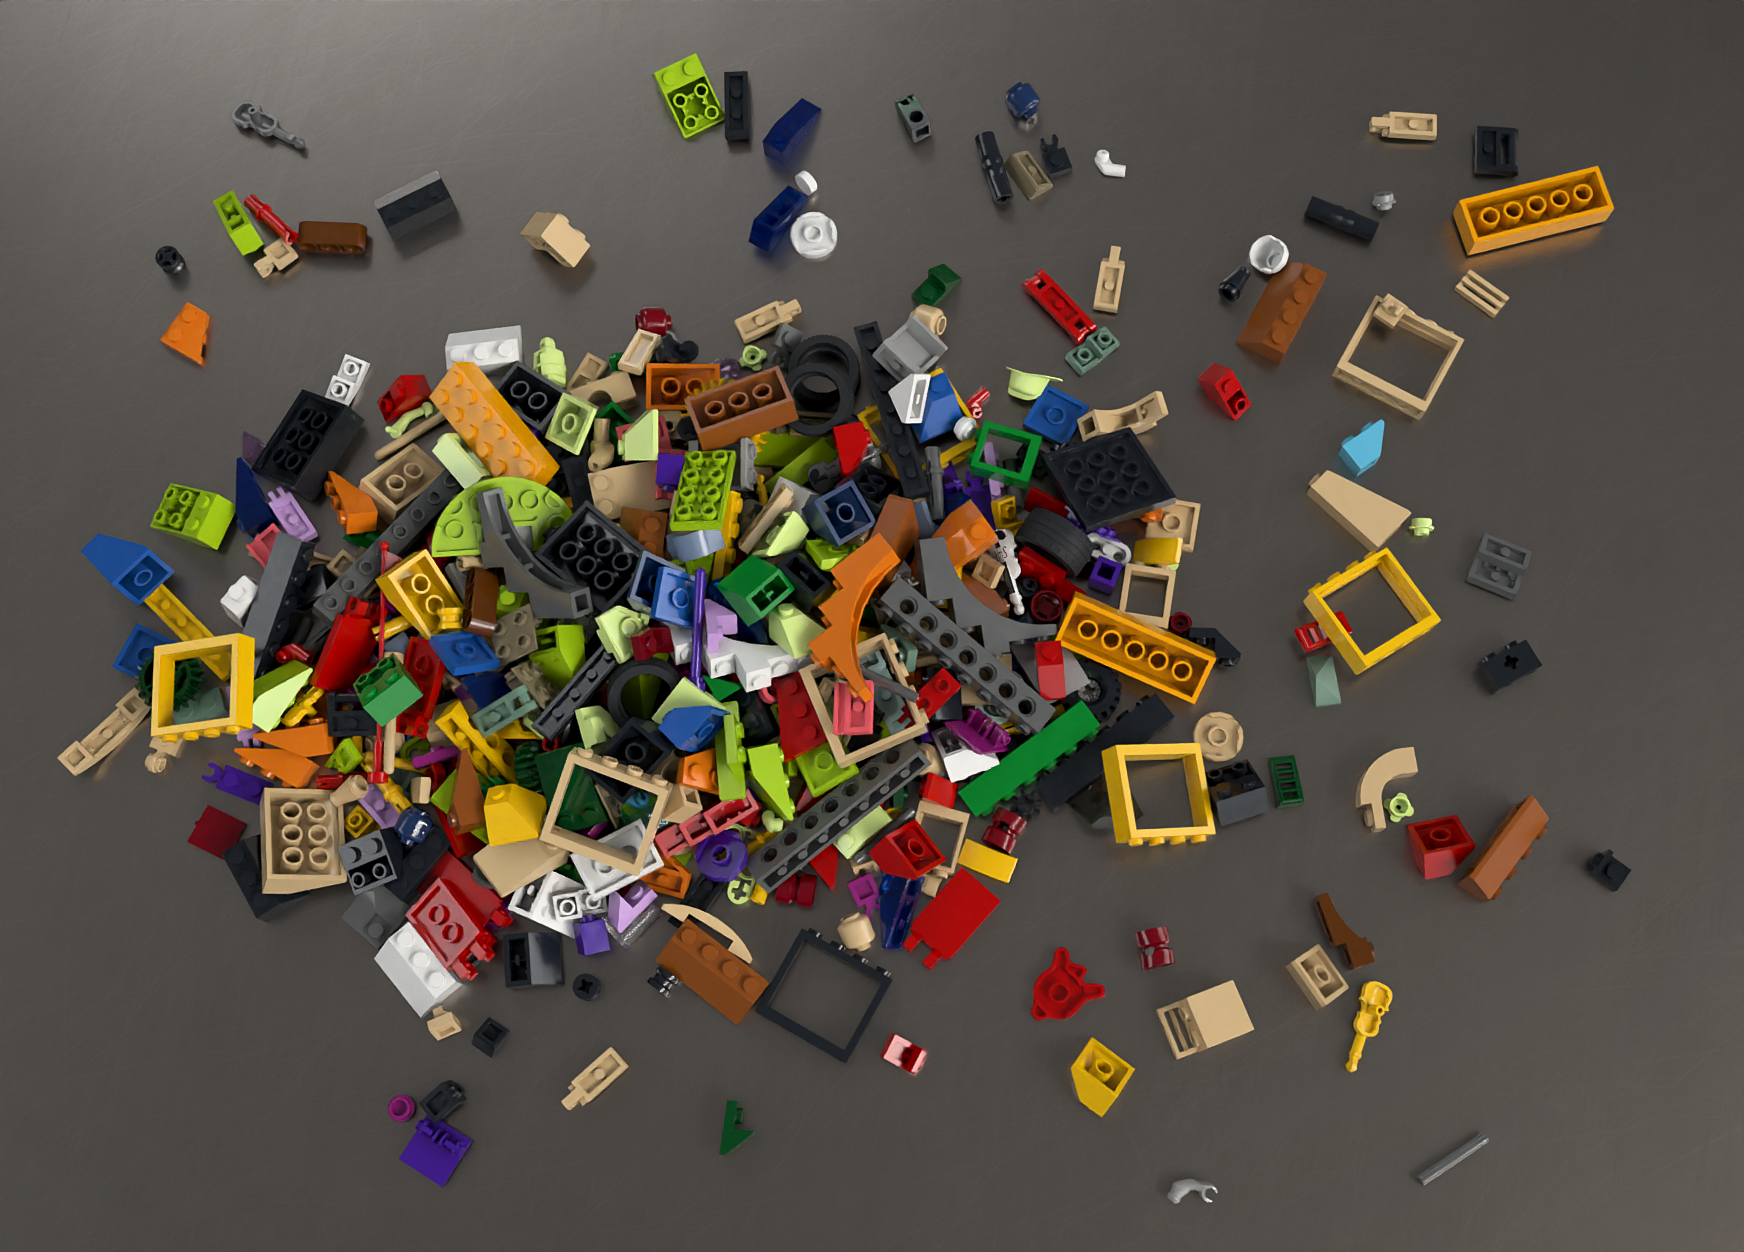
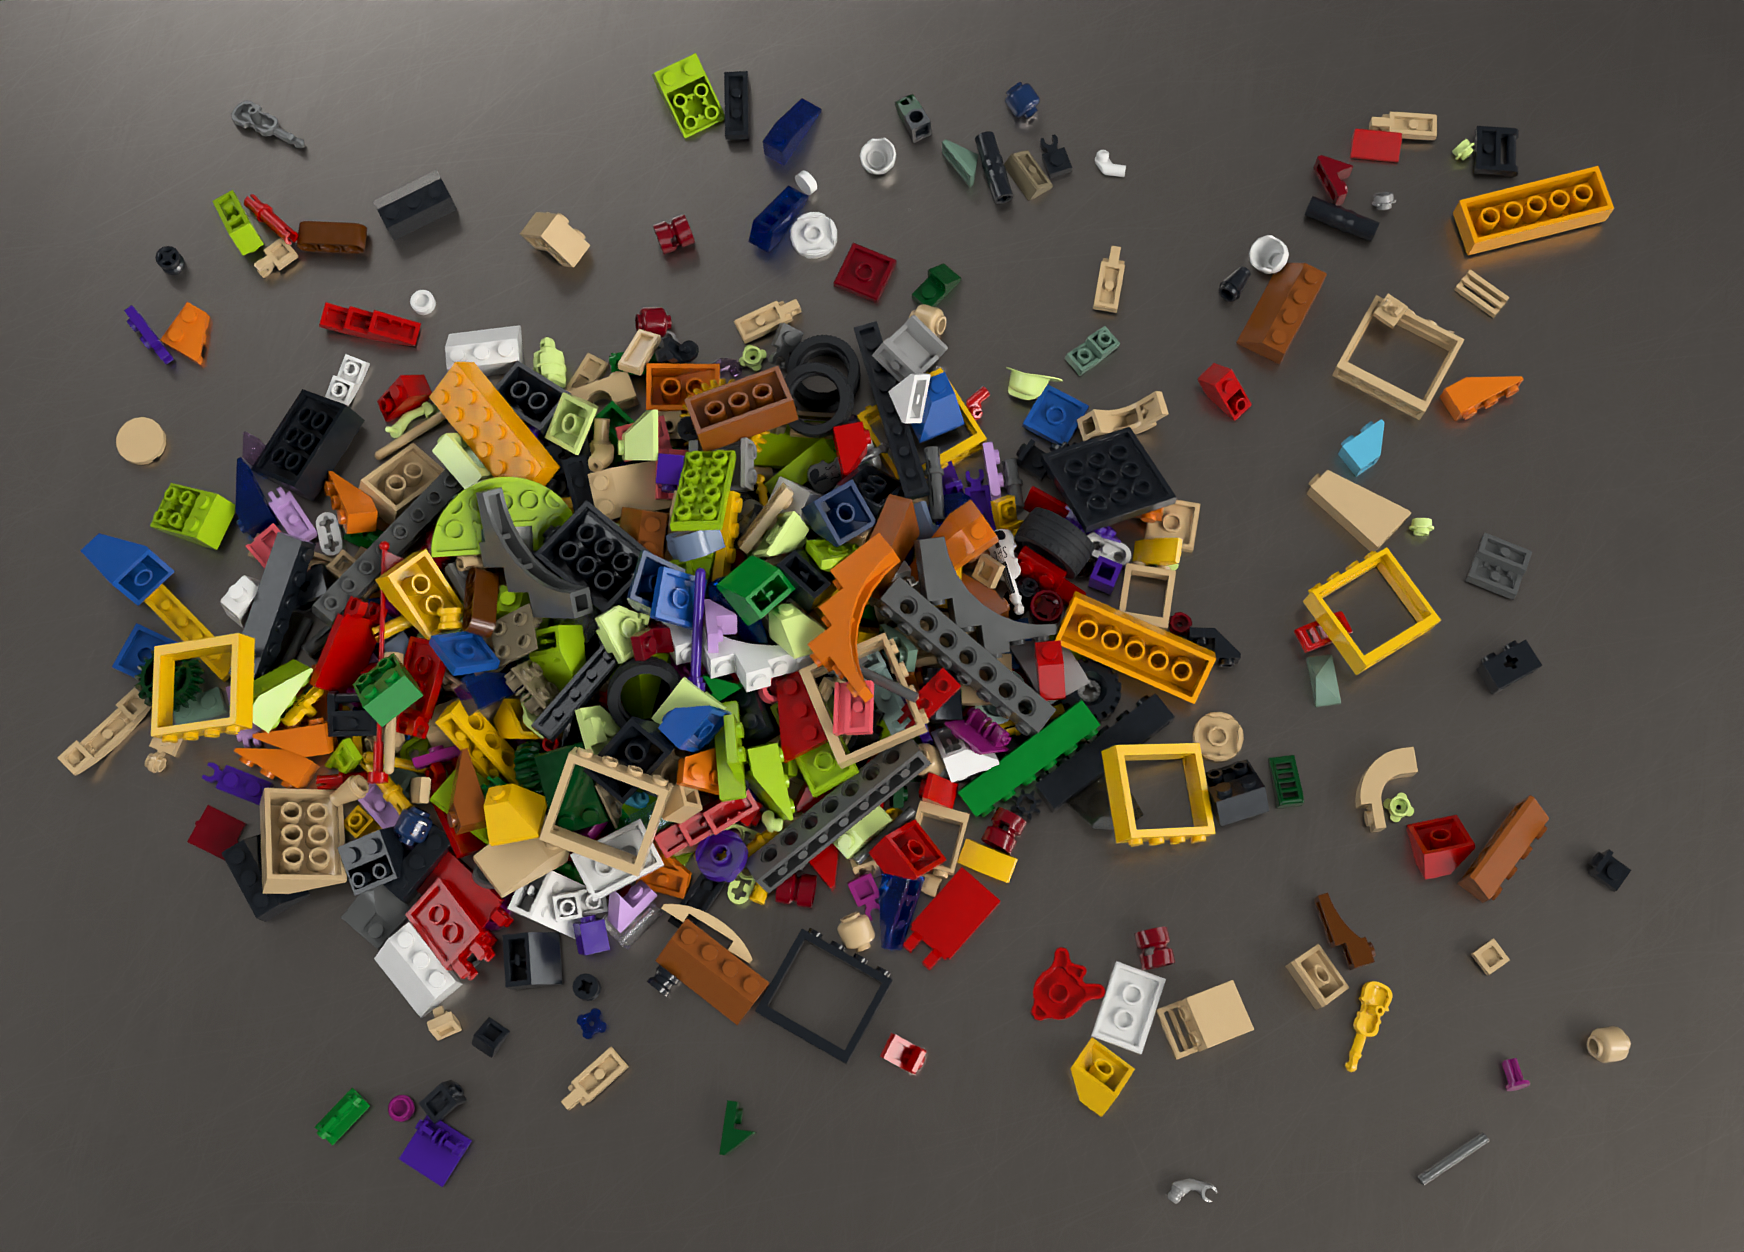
red arm [276,643,315,665] -> none
sand green plate [471,684,538,739] -> none
white plate [954,417,976,441] -> none
green window [967,420,1042,490] -> none
red plate [1022,269,1097,345] -> none
none -> tan tile [116,417,166,465]
none -> dark purple plate [124,305,174,365]
none -> green hinge [315,1088,371,1145]
none -> white beam [316,512,346,558]
none -> red slope [319,302,421,347]
none -> white tile [410,290,436,315]
none -> clear blue plate [577,1008,607,1039]
none -> dark red wheel [653,214,695,255]
none -> dark red tile [833,243,897,304]
none -> white hair [860,138,896,175]
none -> sand green slope [942,139,979,187]
none -> white tile [1091,961,1166,1055]
none -> dark red slope [1313,155,1353,205]
none -> red slope [1350,129,1402,163]
none -> orange slope [1439,376,1524,421]
none -> yellowish green plate [1452,139,1474,161]
none -> tan plate [1471,938,1510,976]
none -> magenta piece [1502,1058,1530,1091]
none -> tan head [1587,1026,1631,1063]

